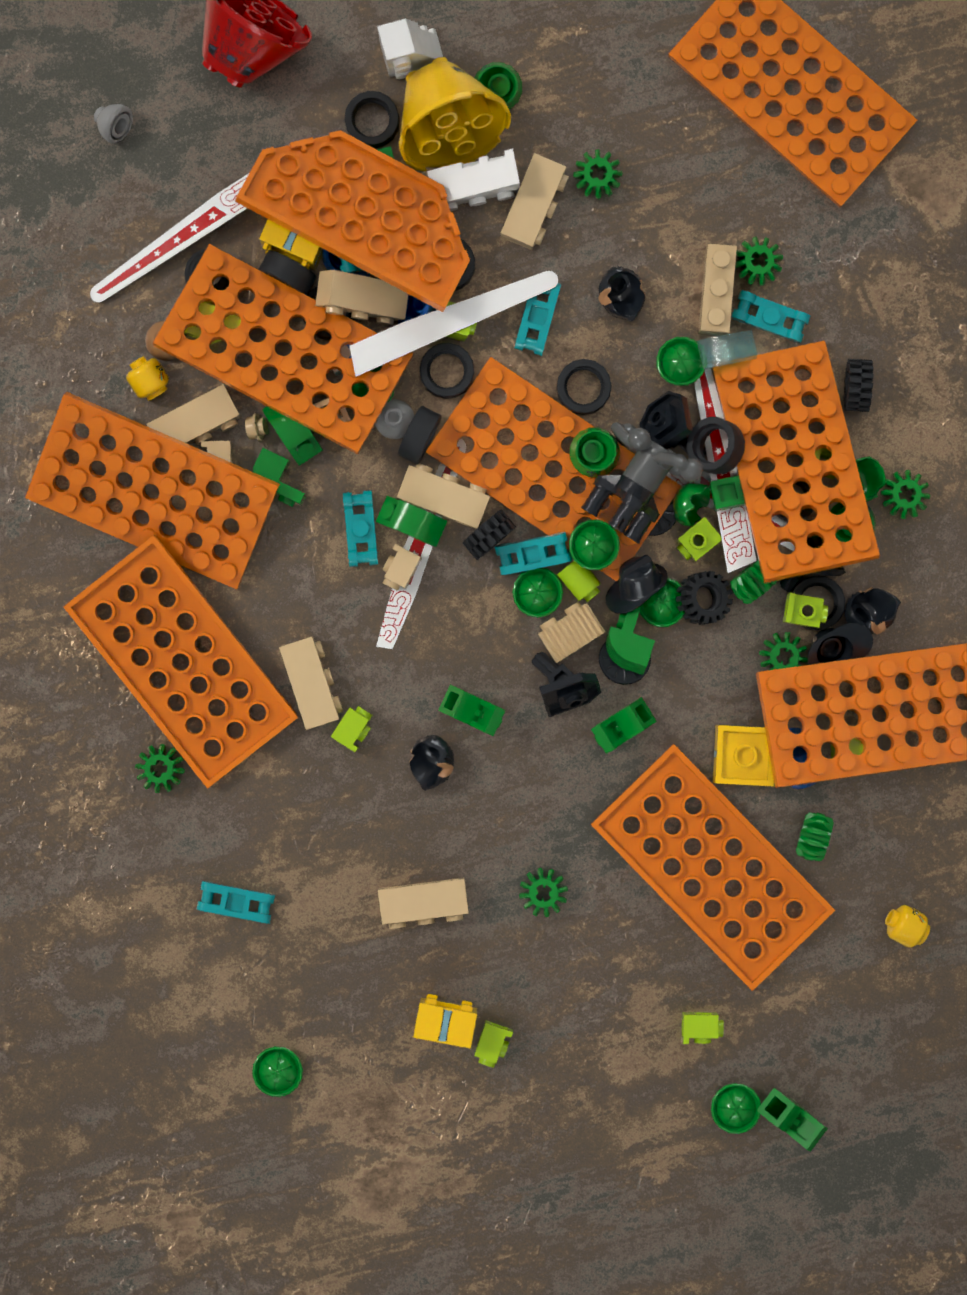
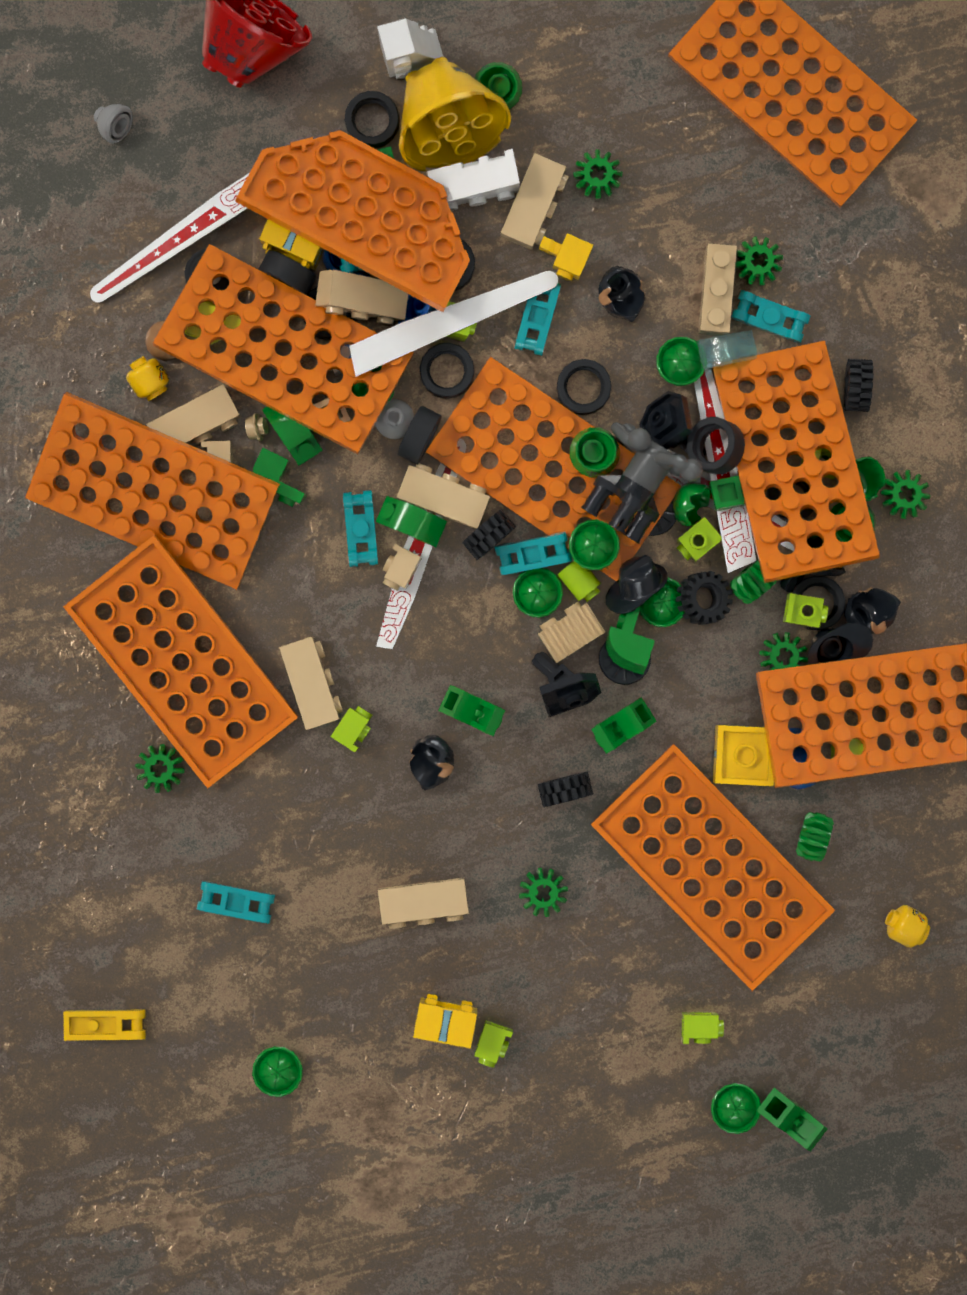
none -> yellow plate [63,1009,146,1041]
none -> black tyre [537,772,593,807]
none -> yellow brick [539,233,594,282]

